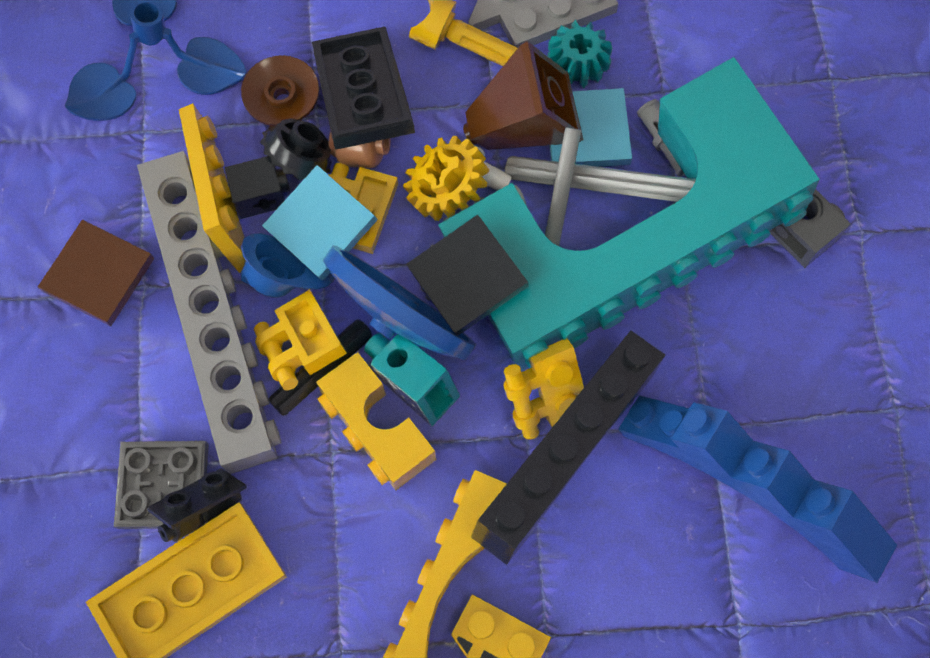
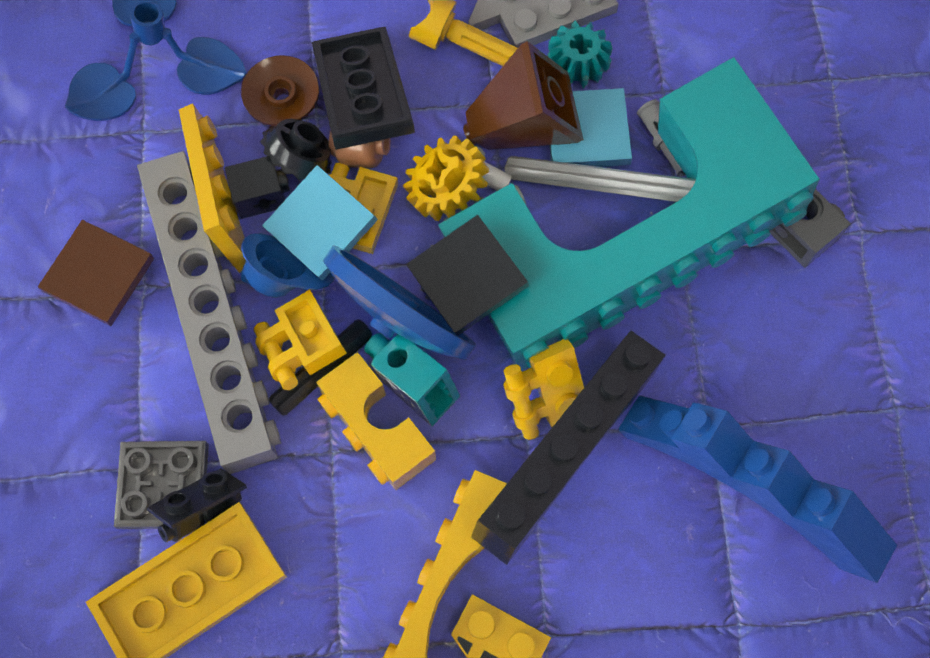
light grey bar [545,127,581,246] -> none

